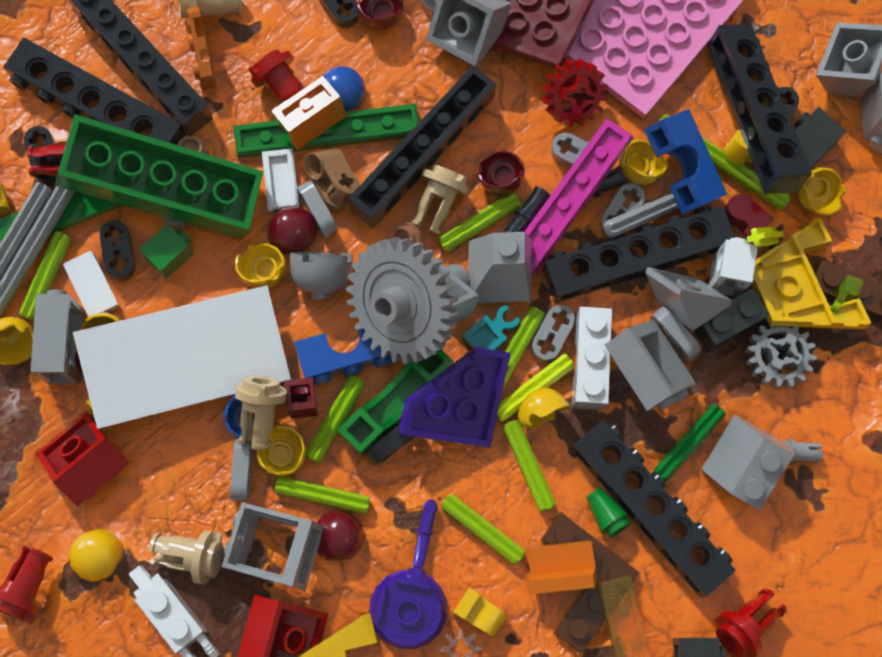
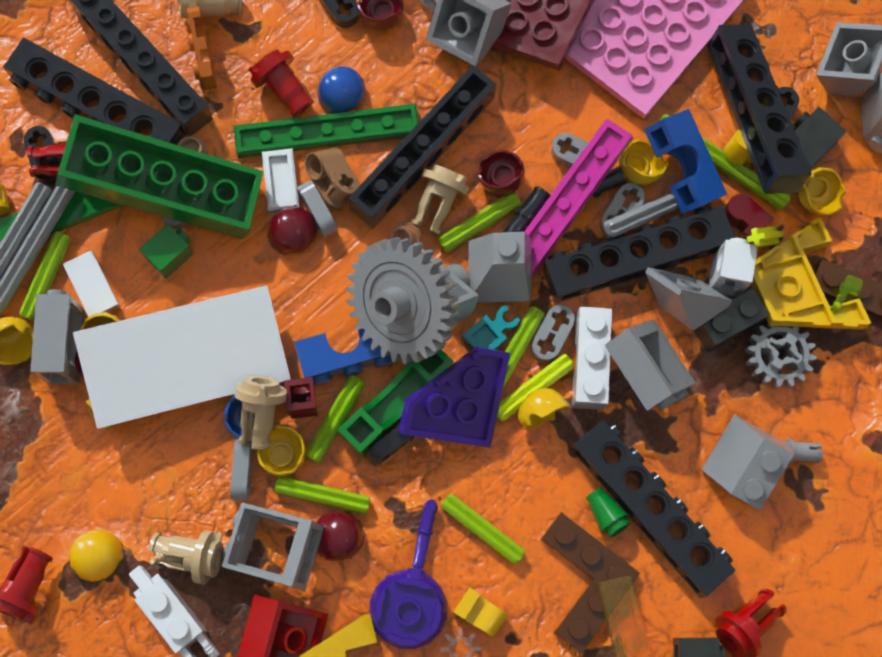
red slope [36,411,129,507] -> none
black beam [100,220,136,281] -> none
yellow hair [235,243,286,289] -> none
orange panel [272,76,346,150] -> none
light grey cylinder [290,251,353,299] -> none
lime axle [503,420,556,512] -> none
orange panel [527,541,598,595] -> none
red gear [541,58,608,127] -> none
light grey beam [650,306,702,362] -> none
green axle [653,404,726,482] -> none

